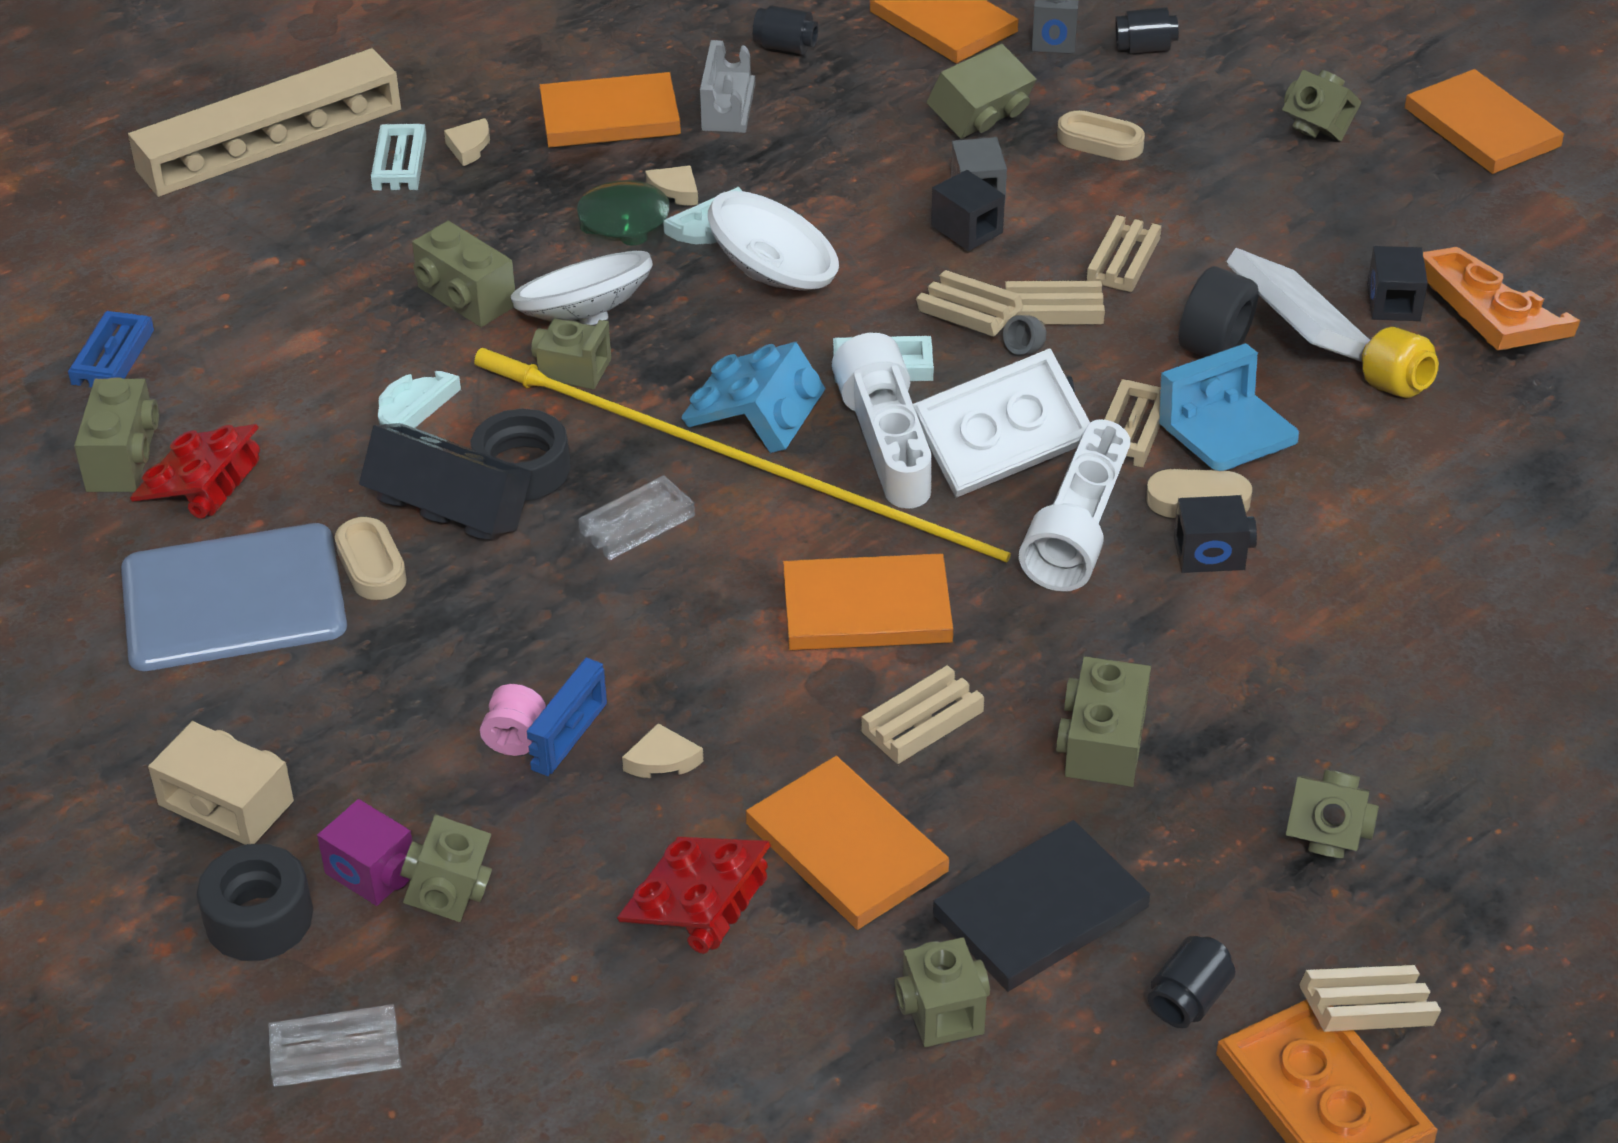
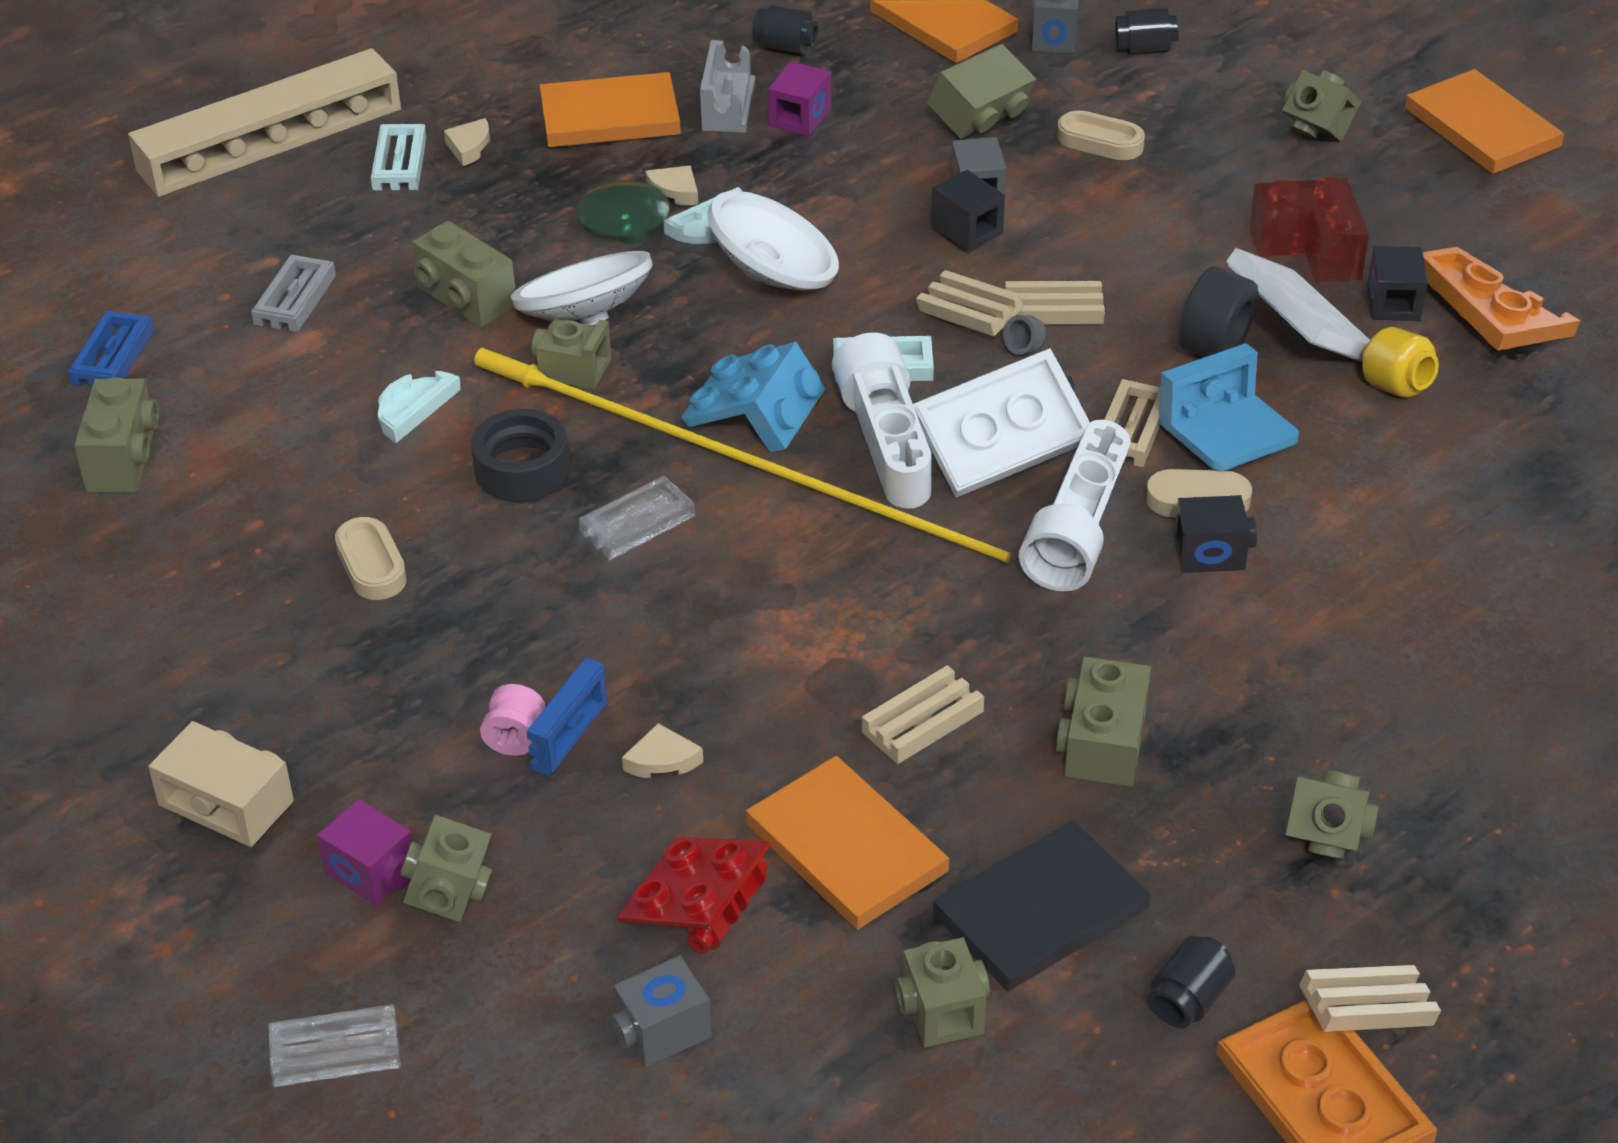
sand blue piece [121,523,347,671] -> none
red hinge [130,424,260,519] -> none
black tyre [196,844,313,961] -> none
black brick [359,423,532,539] -> none
orange tile [783,554,953,650] -> none
tan tile [1087,215,1161,292] -> none
none -> light grey tile [251,254,336,332]
none -> dark grey brick [609,955,712,1068]
none -> magenta brick [768,62,831,136]
none -> clear red brick [1249,177,1370,283]

